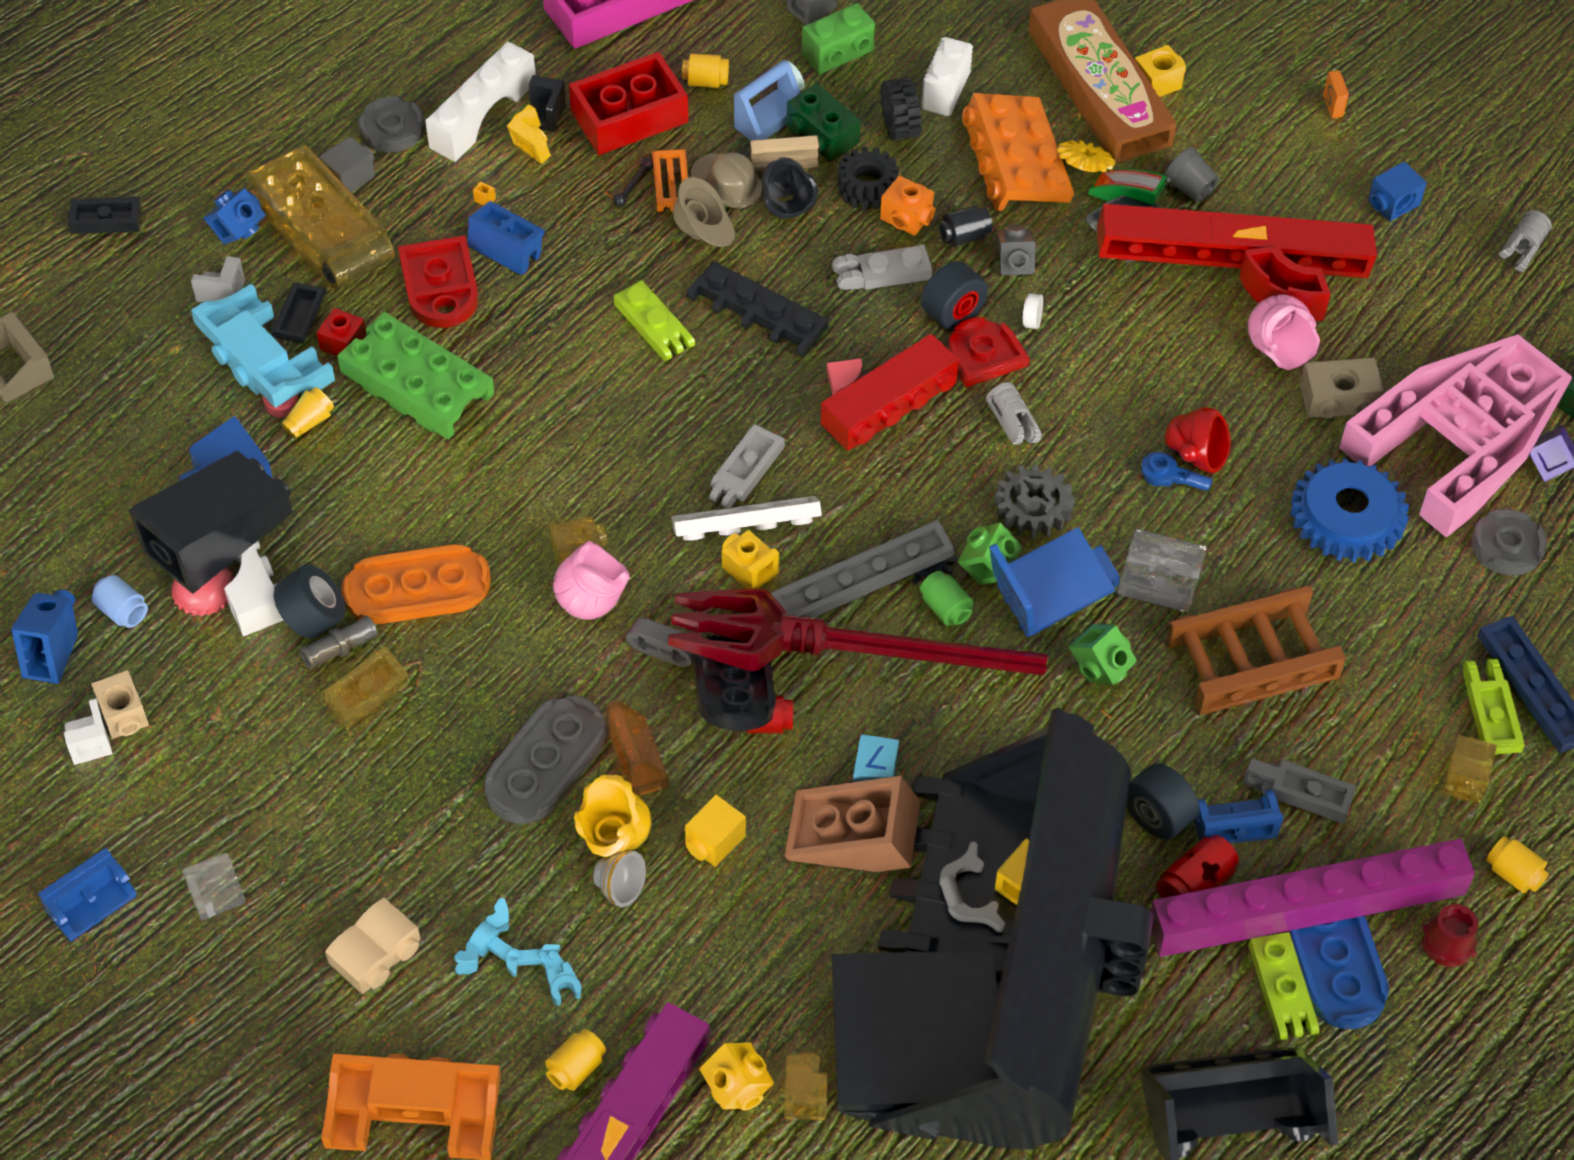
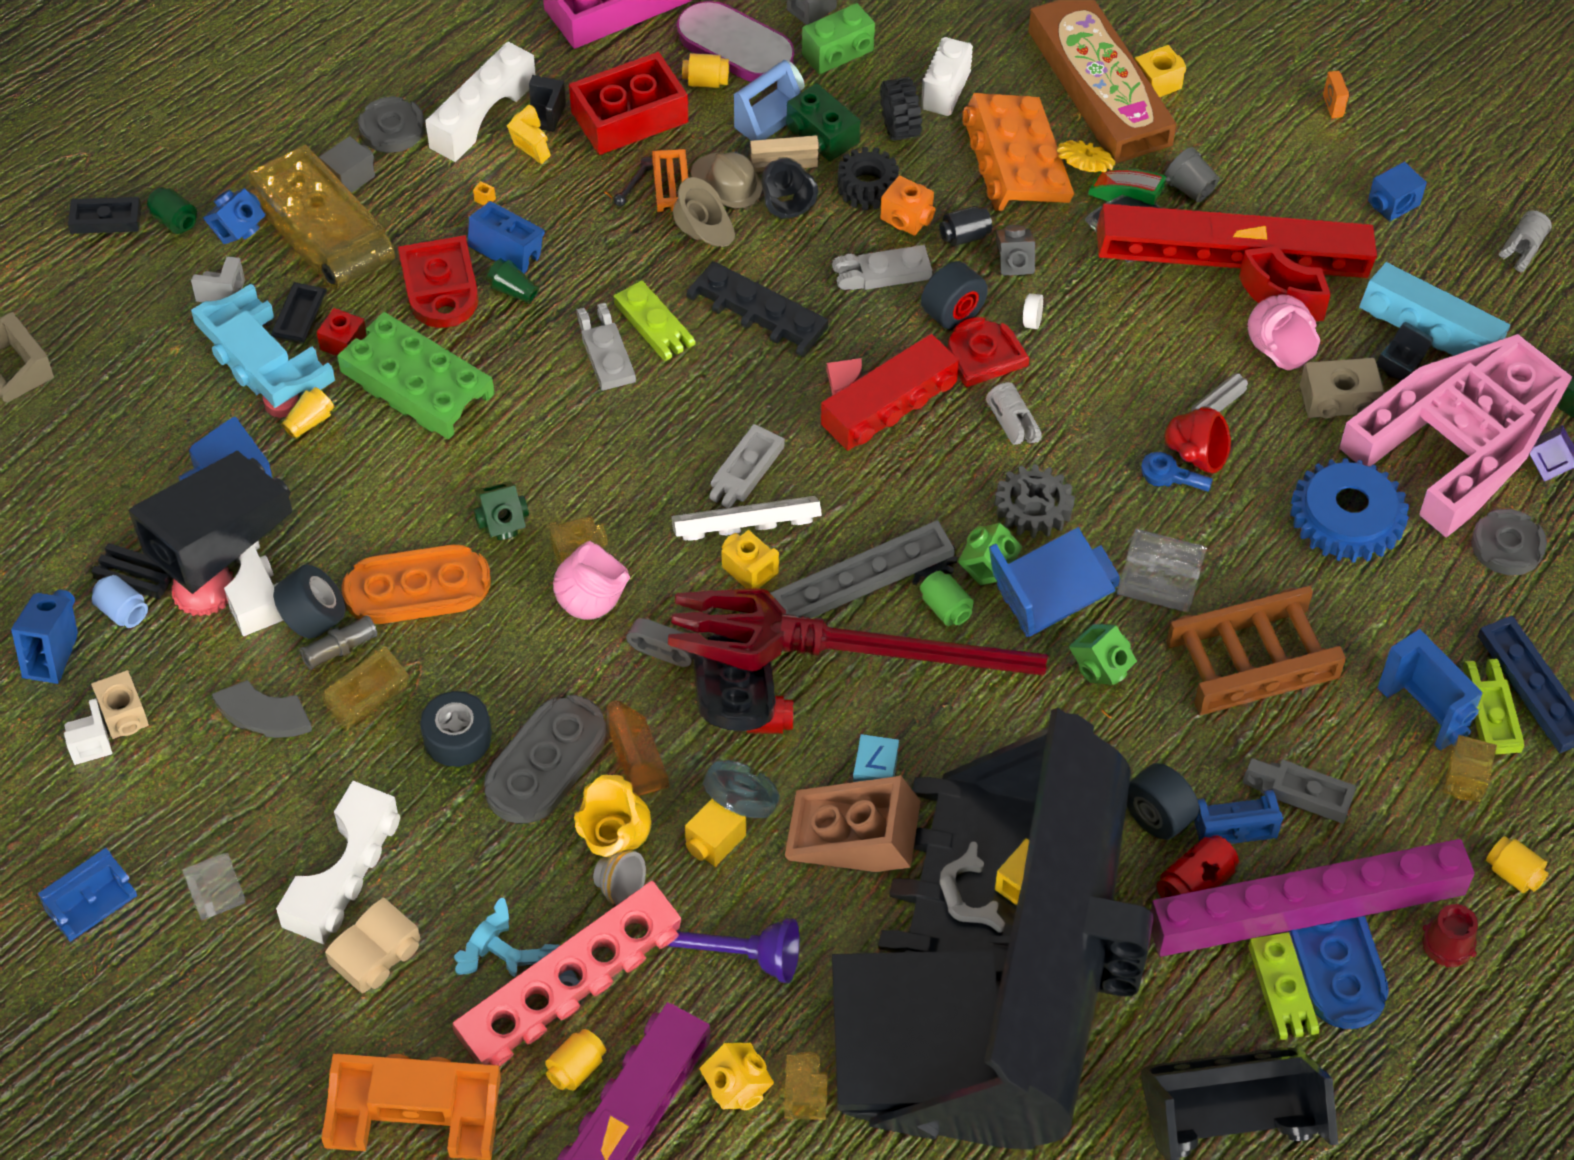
none -> black tile [91,543,172,600]
none -> dark green brick [147,187,197,234]
none -> dark grey tile [212,680,312,738]
none -> white arch [276,781,400,944]
none -> black wheel [420,691,492,767]
none -> coral brick [453,880,681,1067]
none -> dark green brick [473,481,529,540]
none -> dark green cone [486,258,540,304]
none -> light grey hinge [576,302,636,391]
none -> dark purple piece [668,918,800,983]
none -> flat silver tile [677,1,794,82]
none -> clear light blue tile [703,760,780,818]
none -> light grey axle [1191,373,1248,412]
none -> medium azure brick [1359,262,1510,356]
none -> black bracket [1376,322,1433,381]
none -> blue panel [1378,629,1483,751]

